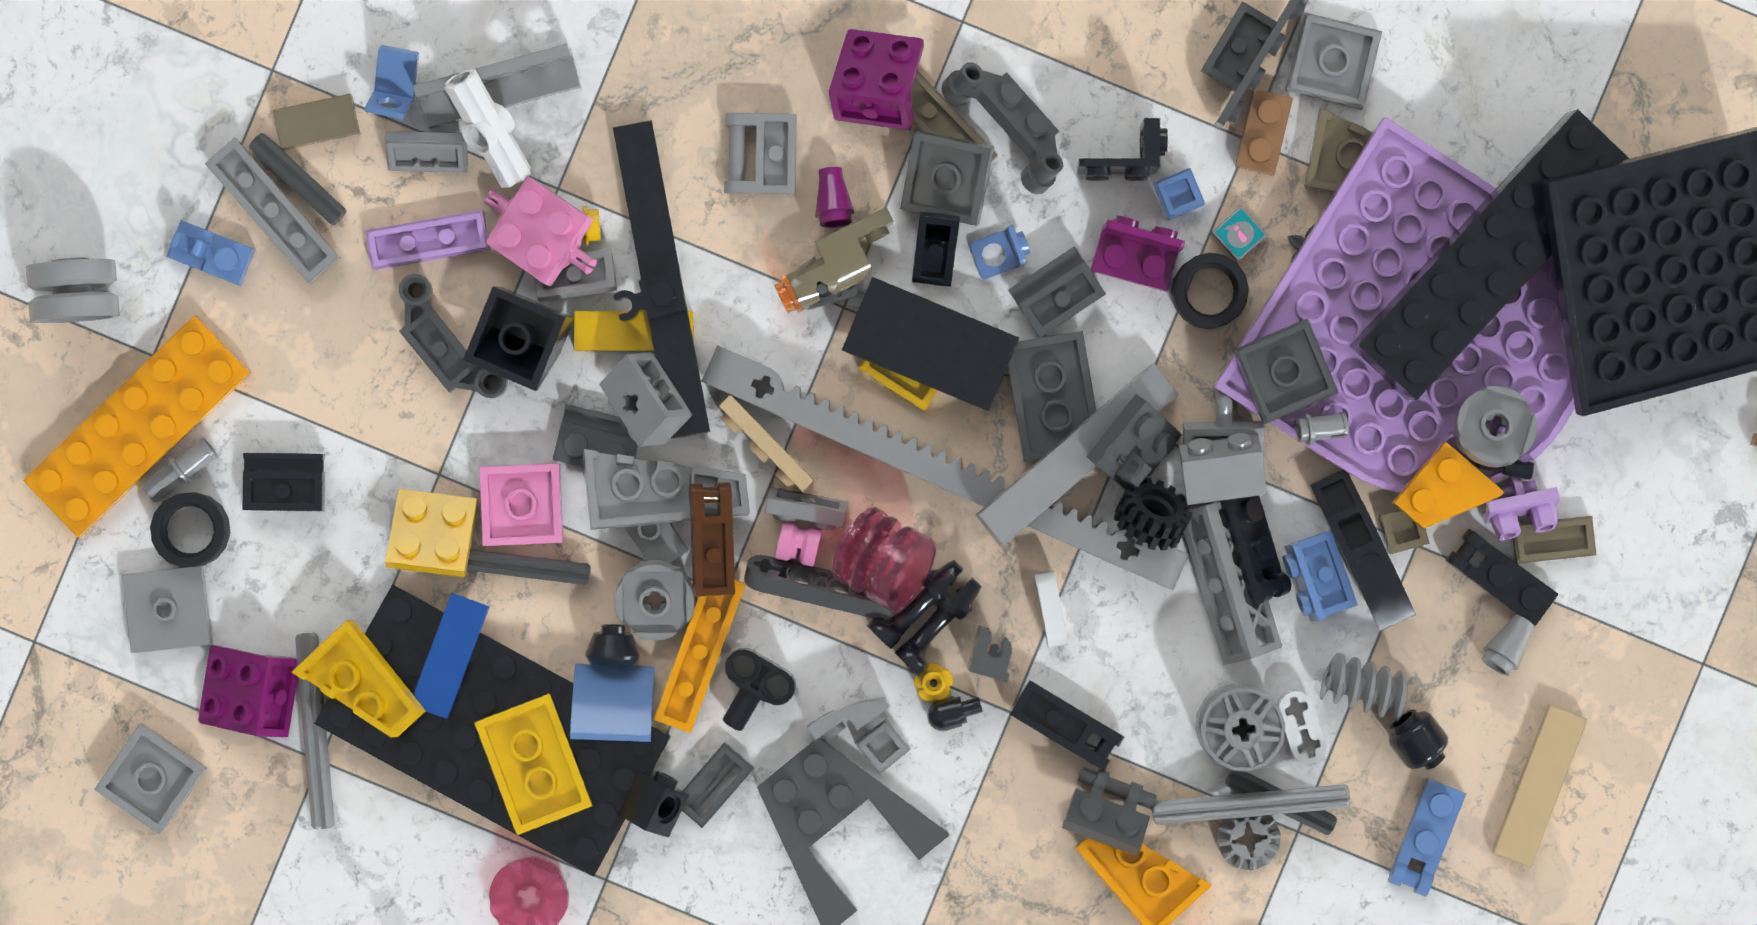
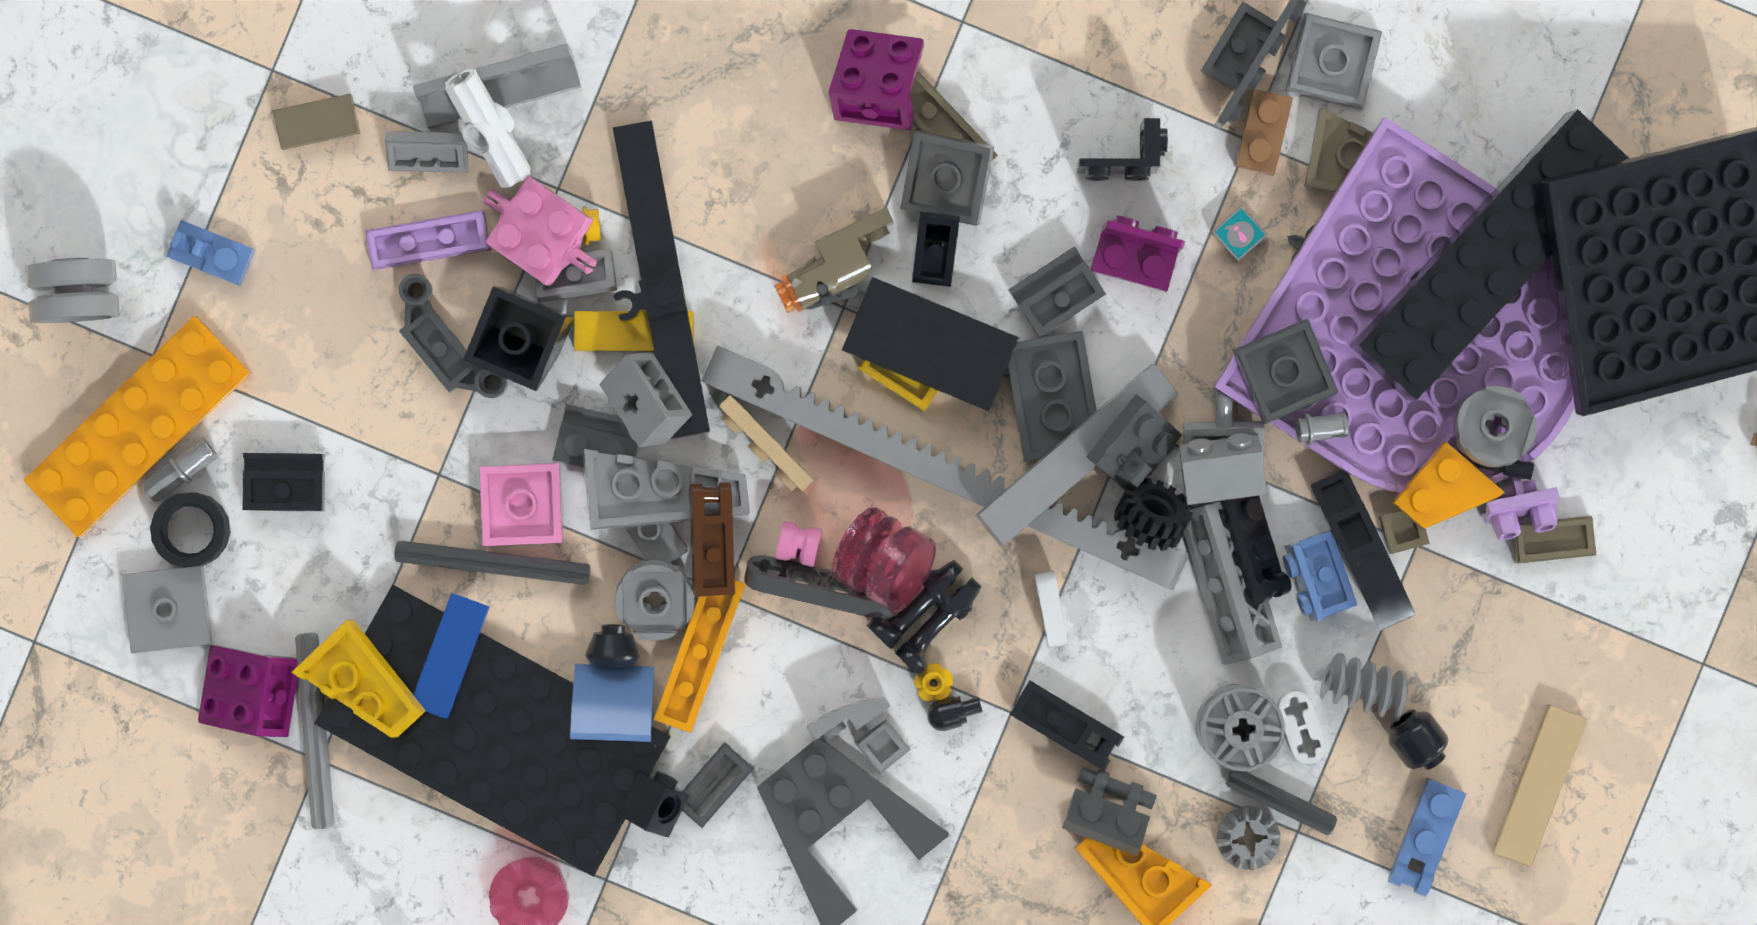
light grey plate [94,723,207,835] -> none
light grey plate [204,137,341,284] -> none
dark grey axle [249,133,346,225] -> none
medium blue bracket [365,45,419,119] -> none
yellow plate [385,489,478,577] -> none
yellow plate [474,694,593,835] -> none
black beam [723,648,796,731] -> none
light grey plate [724,113,797,195] -> none
light grey plate [765,487,849,530] -> none
magenta cone [815,167,855,228] -> none
dark grey plate [941,62,1063,194] -> none
dark grey hinge [967,626,1012,682] -> none
medium blue bracket [970,224,1030,279] -> none
light grey axle [1152,784,1351,825] -> none
medium blue tile [1153,168,1205,220] -> none
black tyre [1171,253,1249,329] -> none
black plate [1445,528,1559,626] -> none
light grey cone [1481,614,1535,676] -> none

